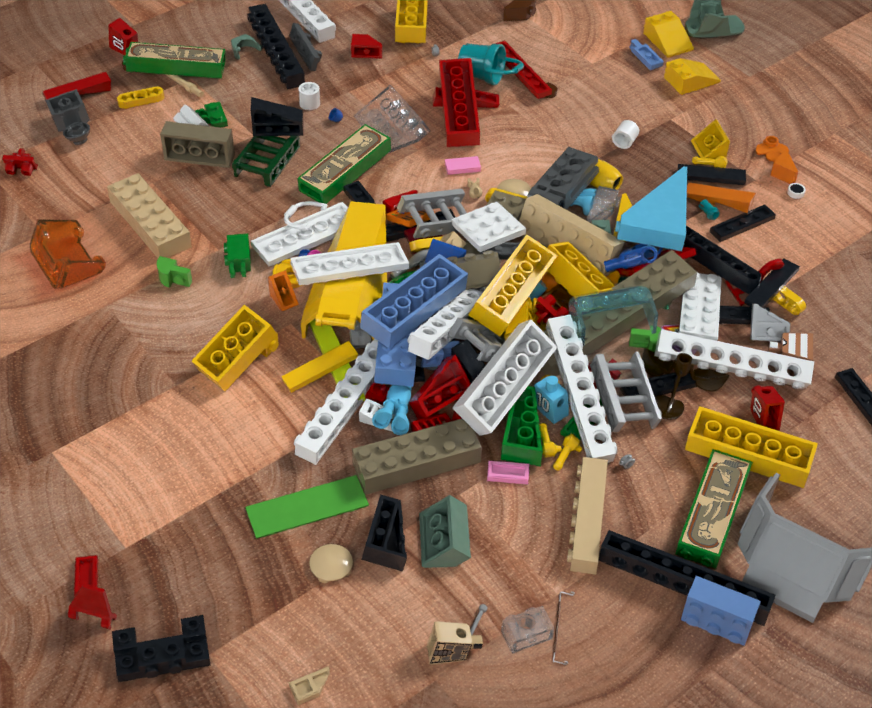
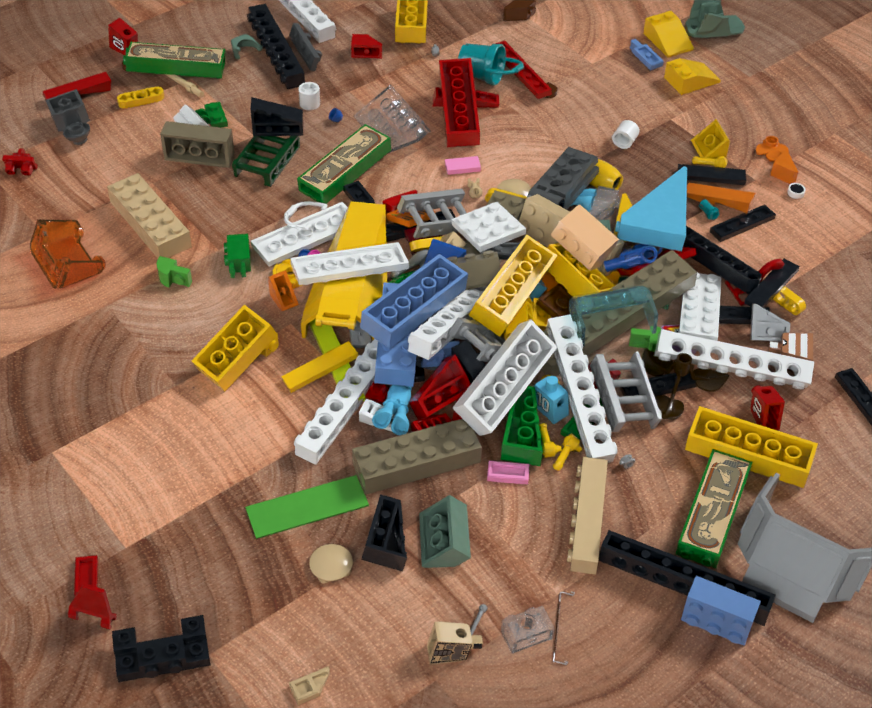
red hips [535,294,569,325] -> none
none -> light nougat slope [551,205,620,270]

